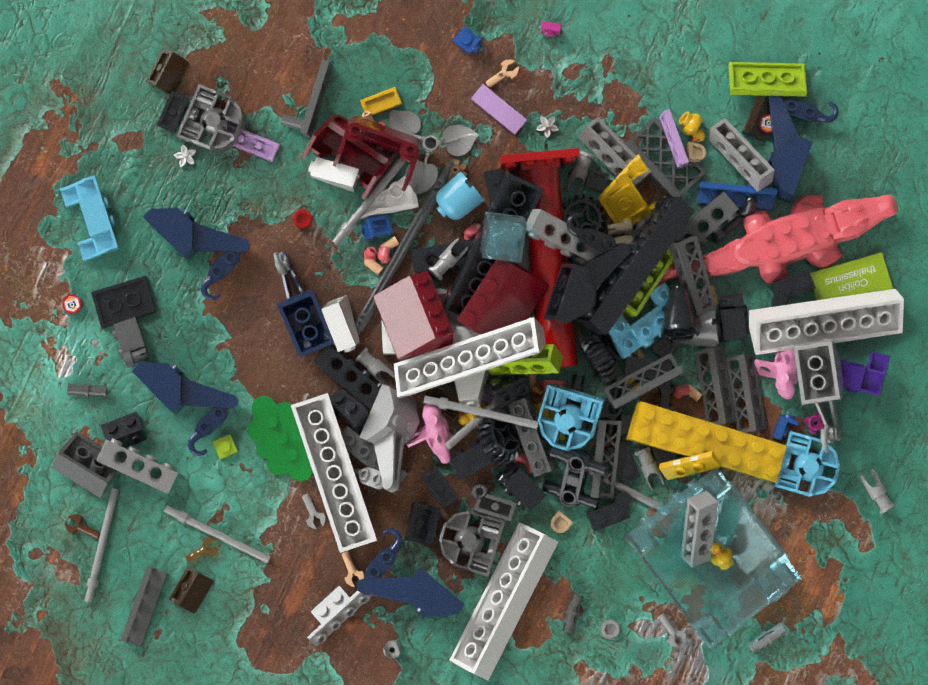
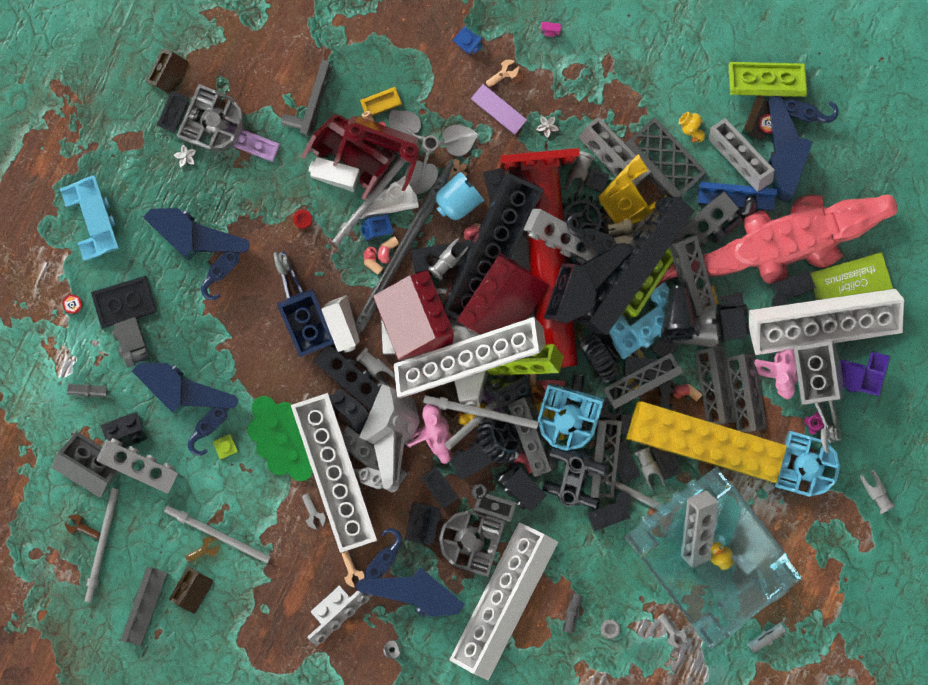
clear light blue brick [480,212,527,263] -> none
tan tile [550,511,574,533] -> none
lavender tile [659,109,689,169] -> none
yellow plate [659,451,721,480] -> none
tan tile [686,142,707,163] -> none
blue bracket [771,414,799,441] -> none

